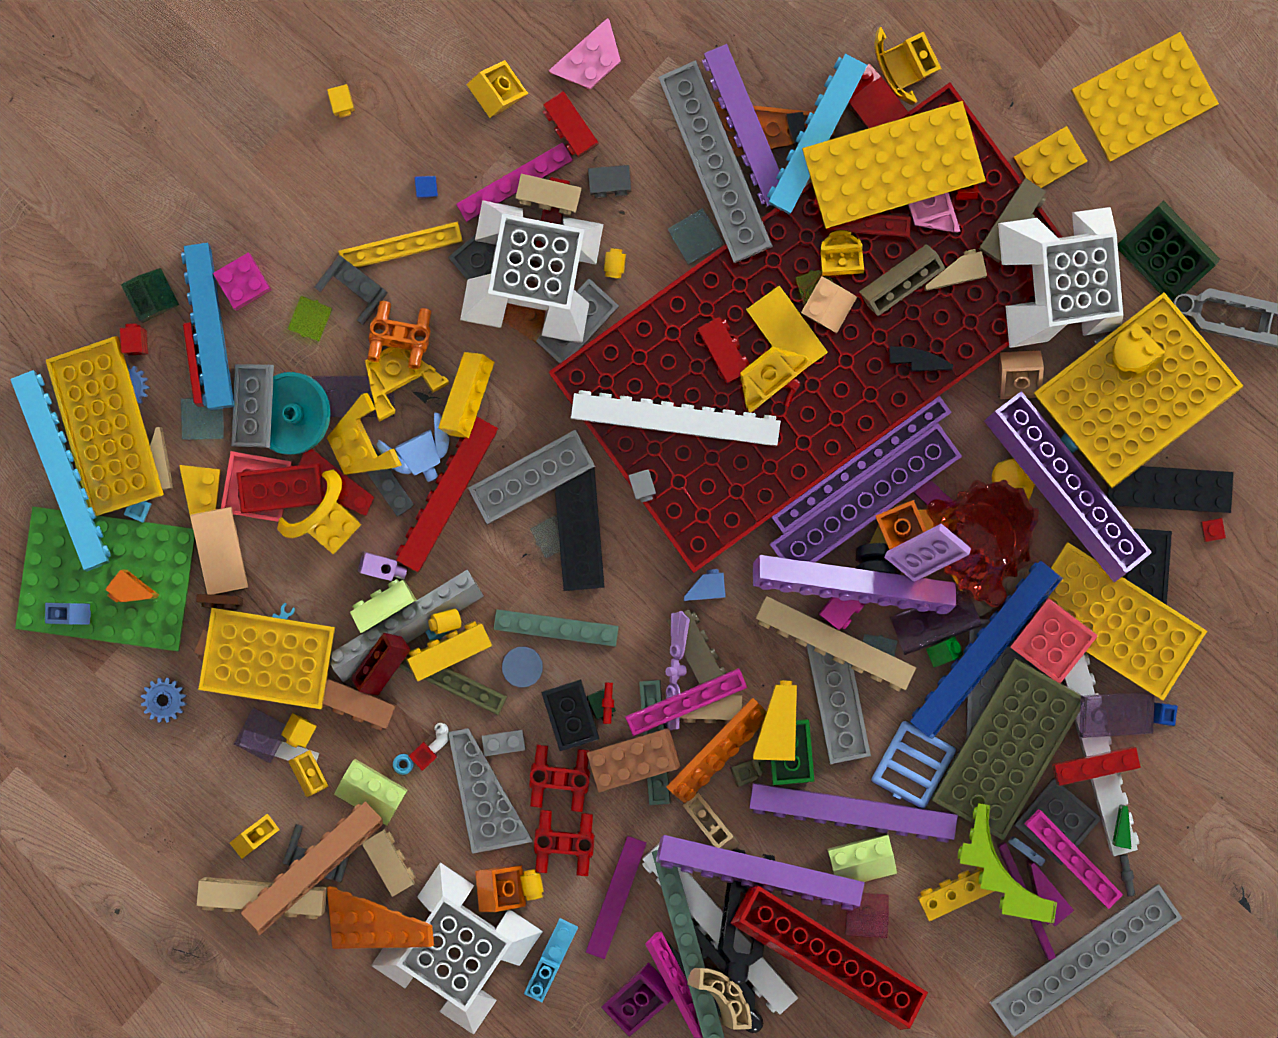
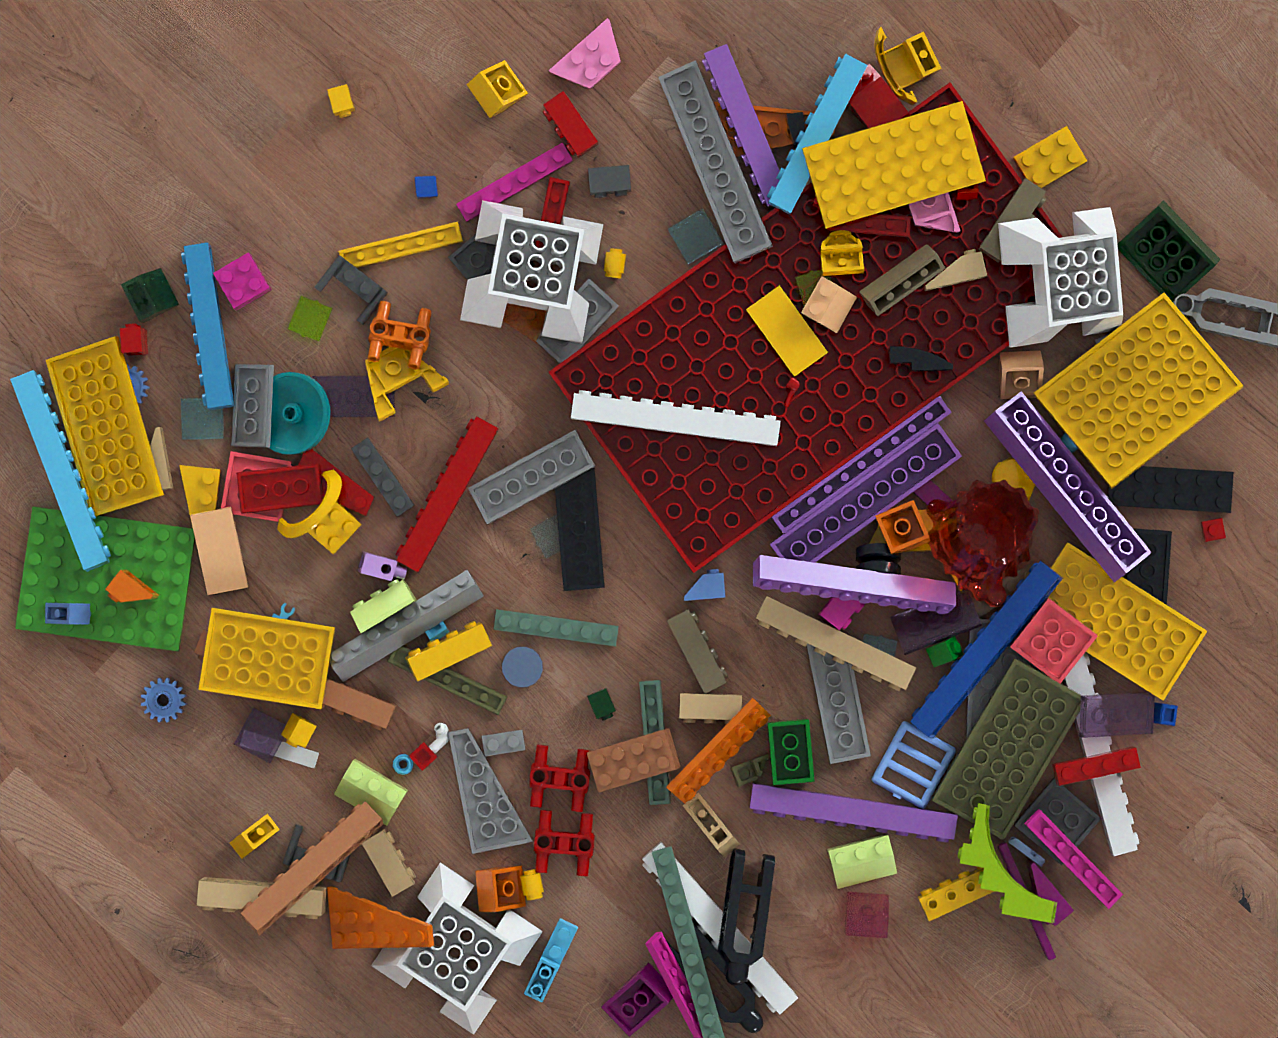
medium azure plate [124,501,152,523] -> none
red tile [183,322,204,407] -> none
reddish brown plate [196,594,243,610] -> none
yellow slope [288,750,328,797] -> none
yellow wing [327,393,402,475] -> none
dark red brick [351,633,410,696] -> none
light blue torso [376,413,450,482] -> none
yellow brick [428,608,461,634] -> none
yellow brick [438,352,494,438] -> none
tan brick [515,174,581,215] -> none
black brick [541,679,600,751] -> none
magenta tile [585,835,647,959] -> none
red bar [602,682,614,724] -> none
dark pink tile [625,668,747,736] -> none
light grey brick [629,469,656,503] -> none
medium lavender brick [656,835,864,911] -> none
lavender piece [664,611,690,731] -> none
tan brick [687,968,752,1030] -> none
red brick [697,316,750,384] -> none
red brick [730,885,928,1030] -> none
yellow wing [740,347,812,413] -> none
yellow slope [753,680,797,761] -> none
lavender plate [884,524,971,582] -> none
light grey plate [989,884,1182,1037] -> none
yellow plate [1071,32,1219,162] -> none
yellow slope [1112,323,1164,374] -> none
green slope [1112,804,1132,849] -> none
dark grey bar [1120,854,1135,897] -> none

